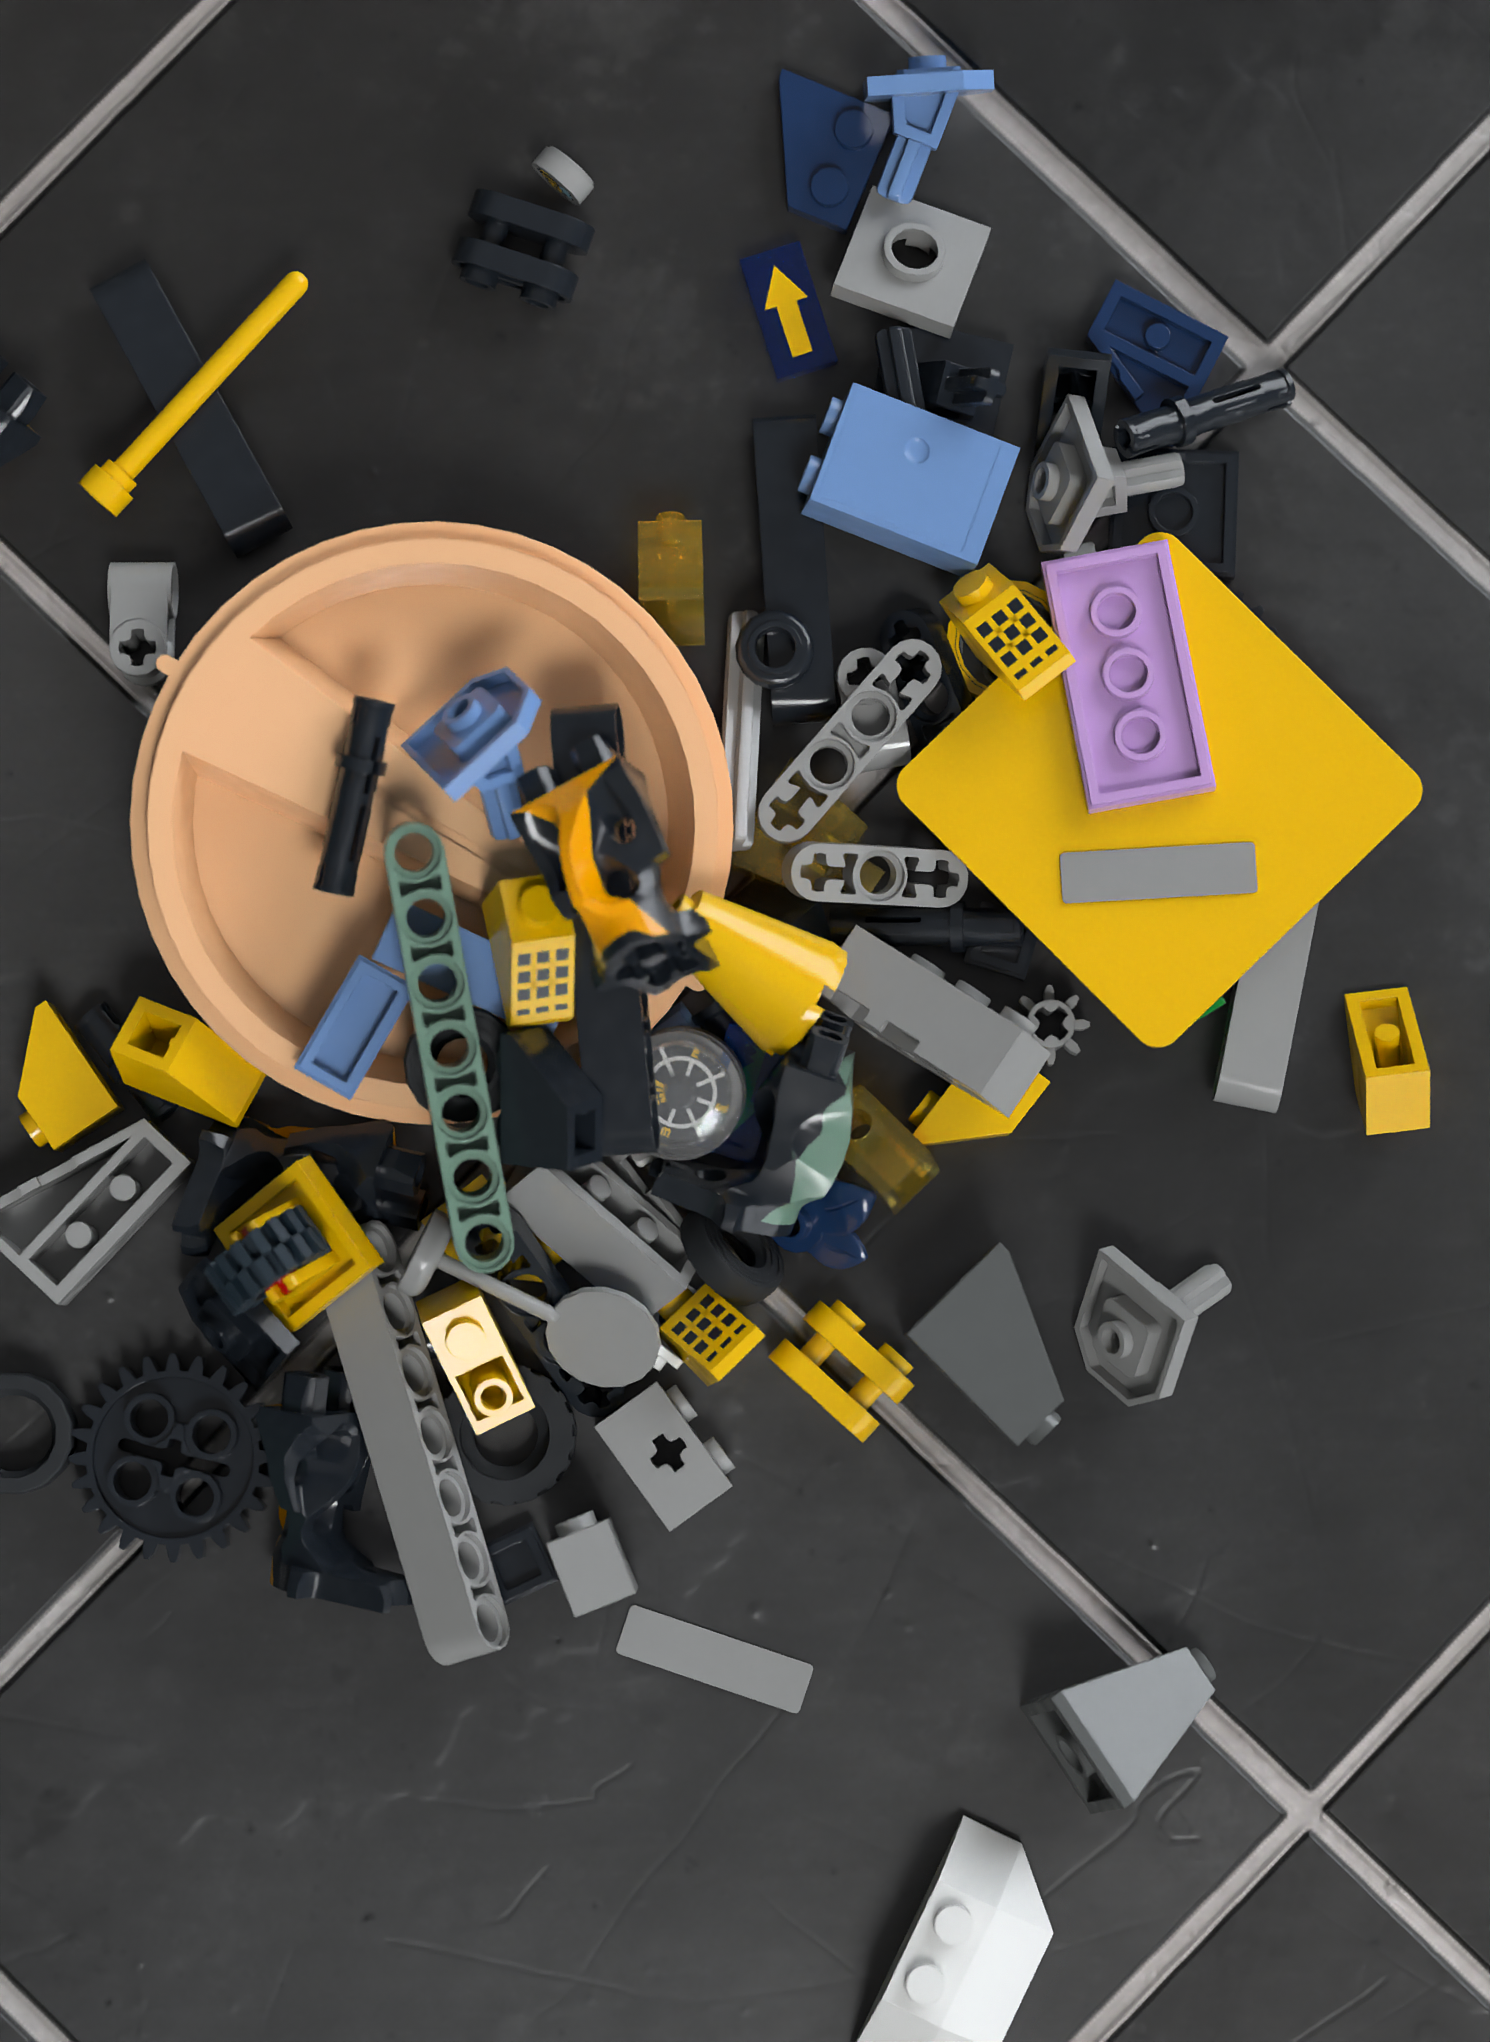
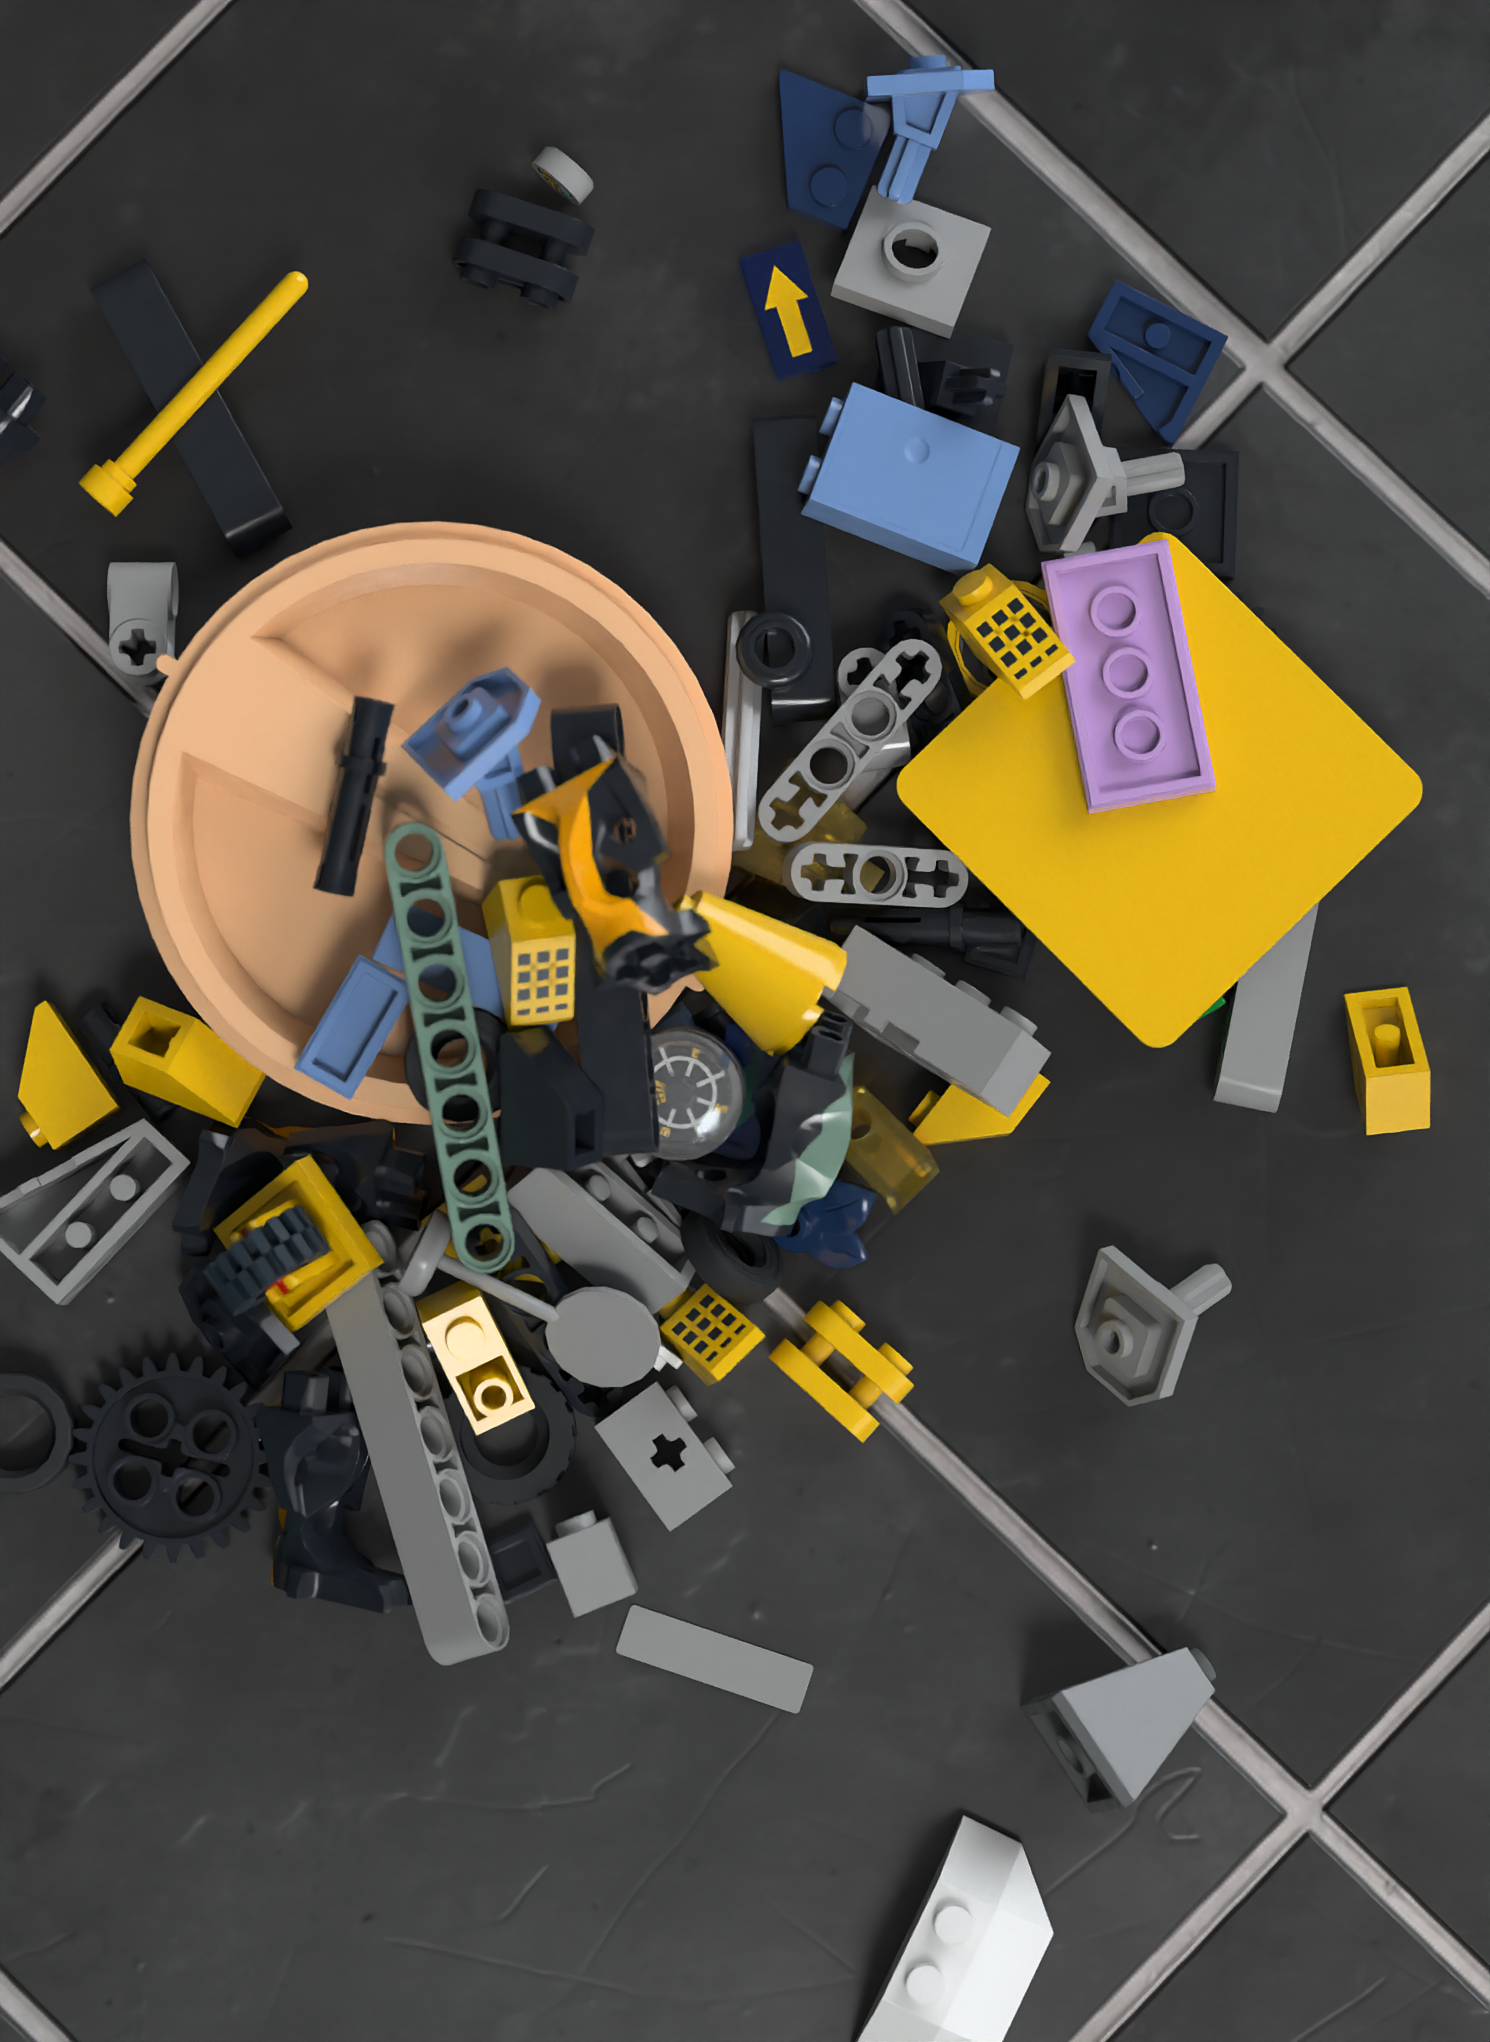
clear yellow piece [638,511,705,646] -> none
dark grey slope [904,1242,1064,1446] -> none
light grey gear [1019,985,1090,1066] -> none
light grey sticker [1060,842,1258,903] -> none
black pin [1113,367,1296,459] -> none

